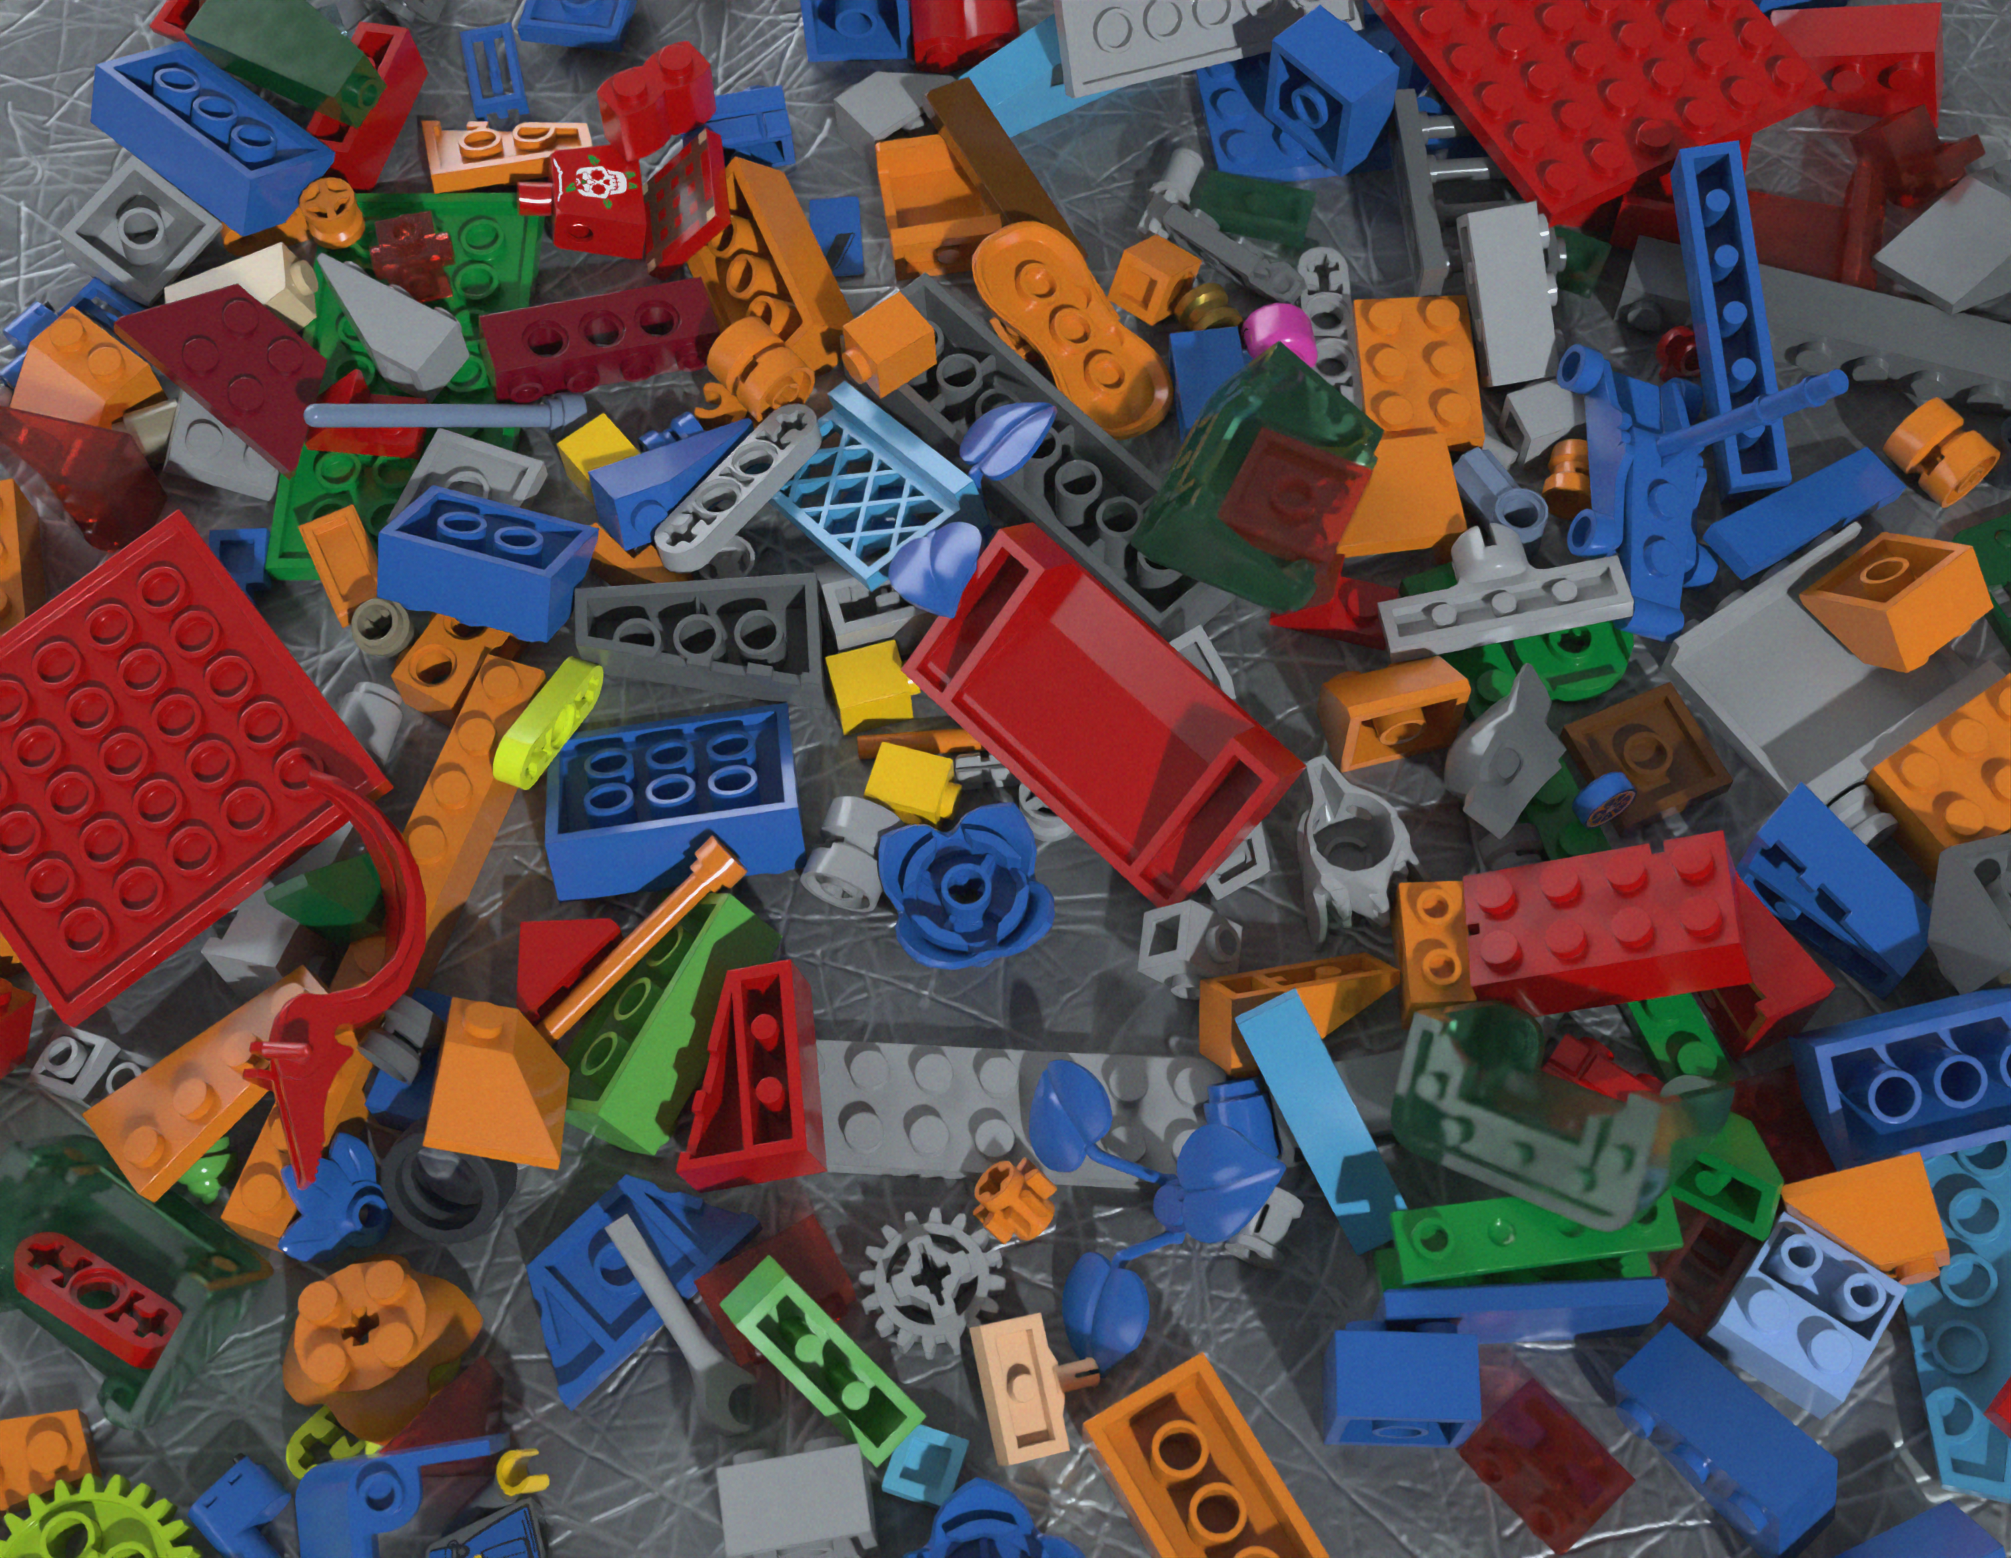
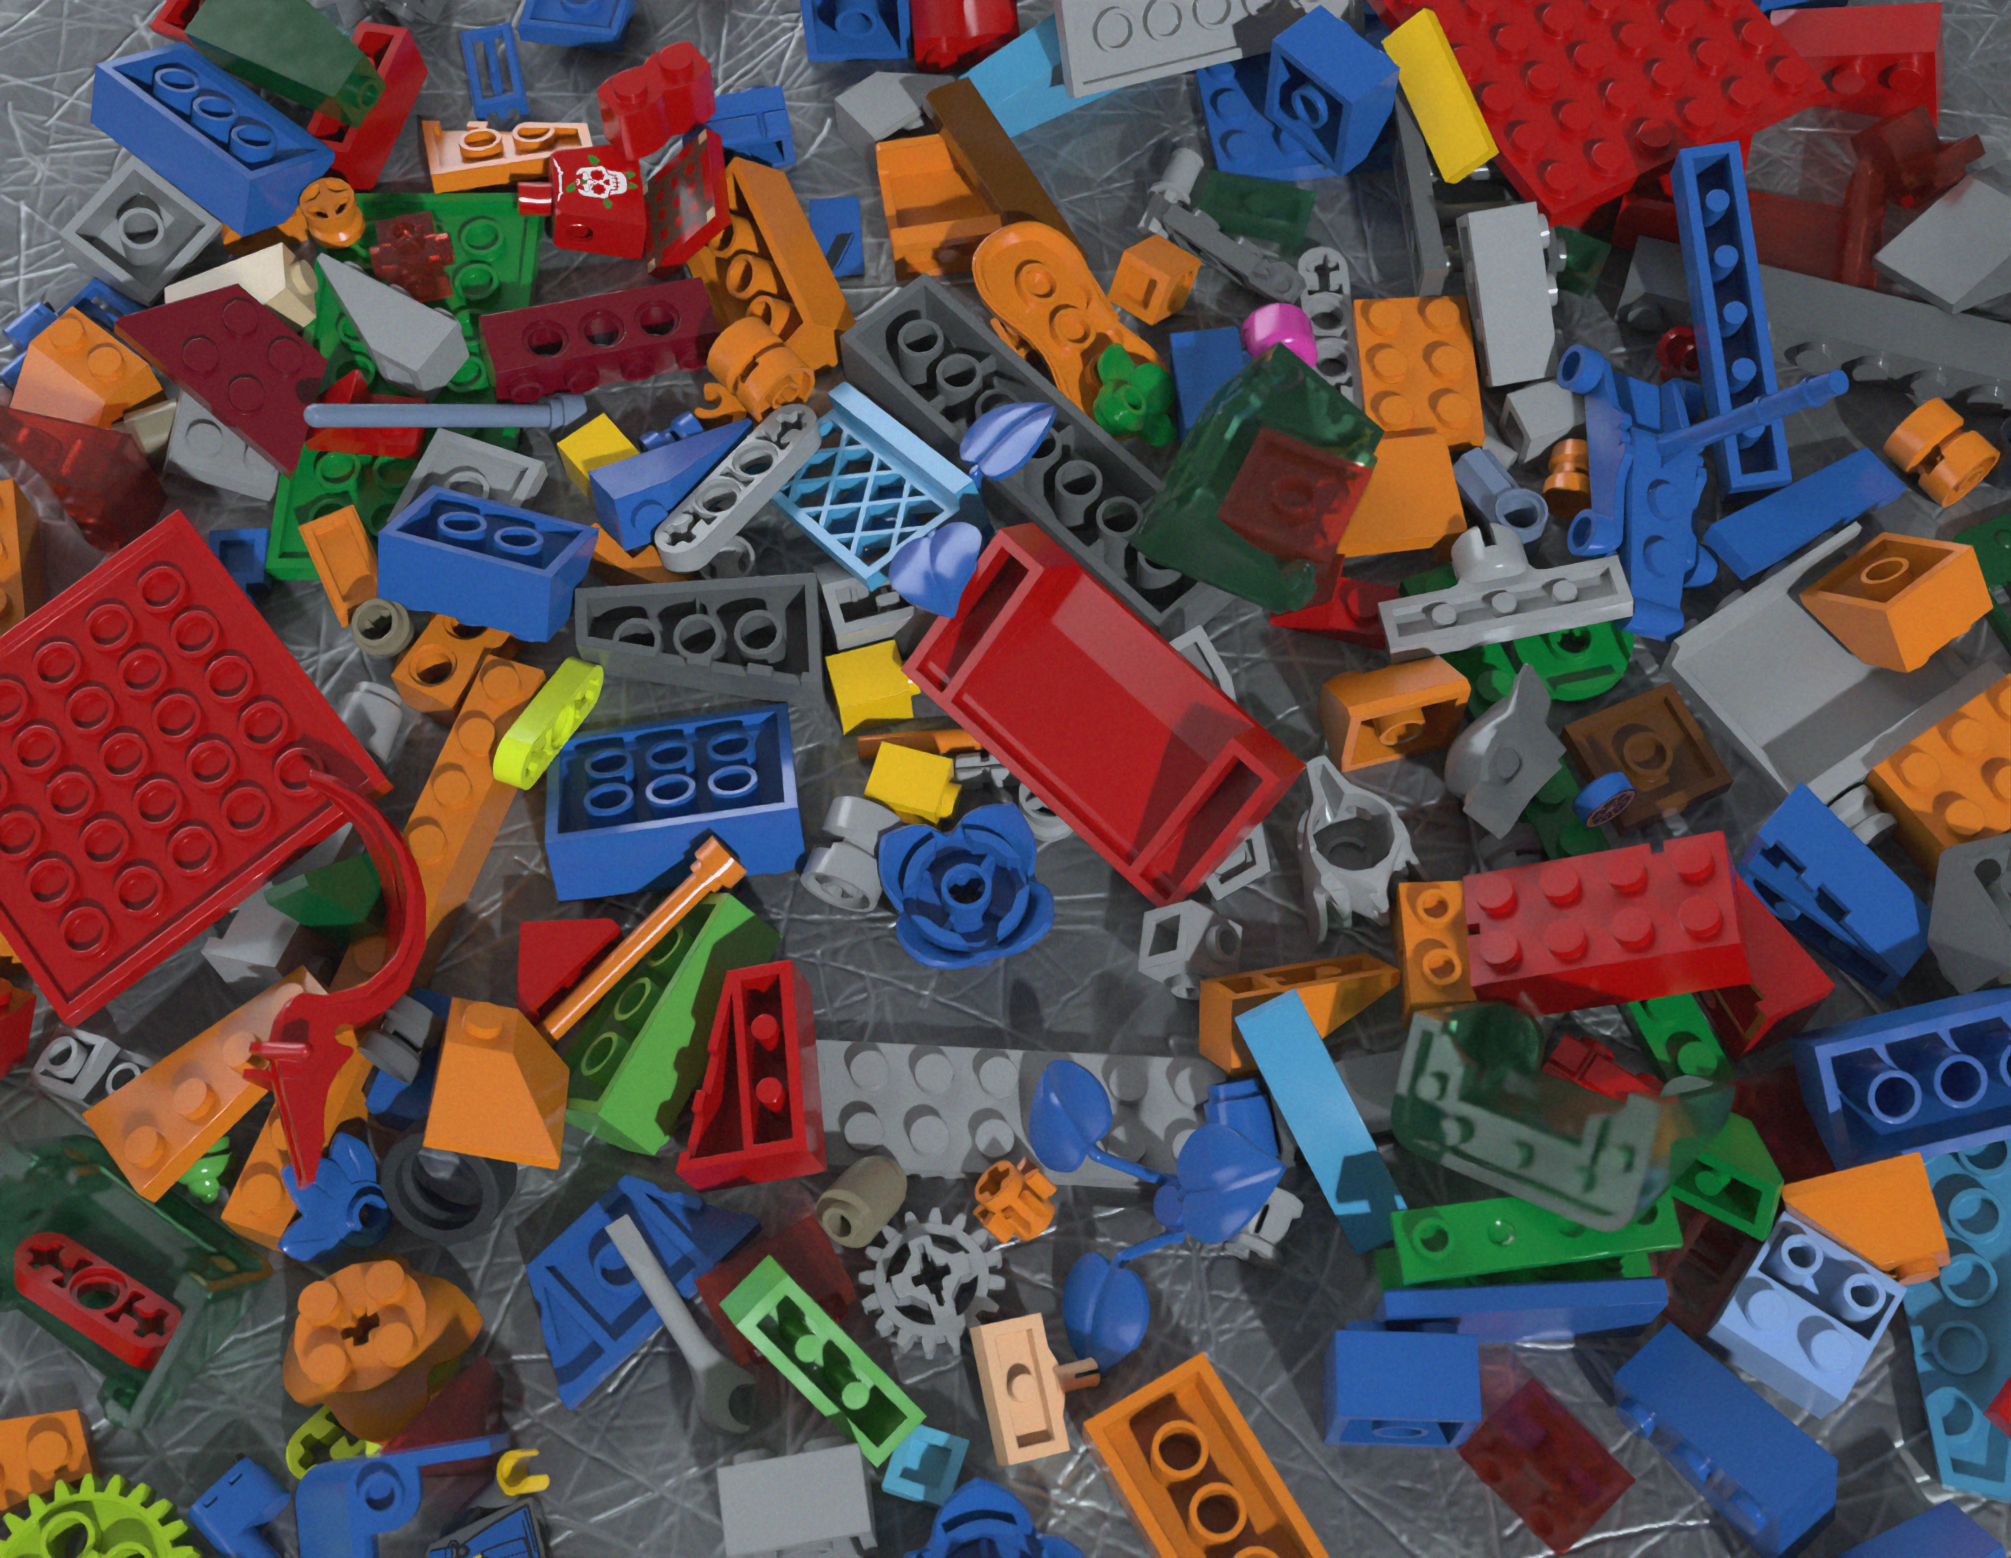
orange brick [842,291,937,399] -> none
pearl gold wheel [1174,282,1244,336] -> none
none -> dark tan brick [817,1155,907,1248]
none -> green plate [1093,343,1178,447]
none -> yellow tile [1381,8,1499,184]

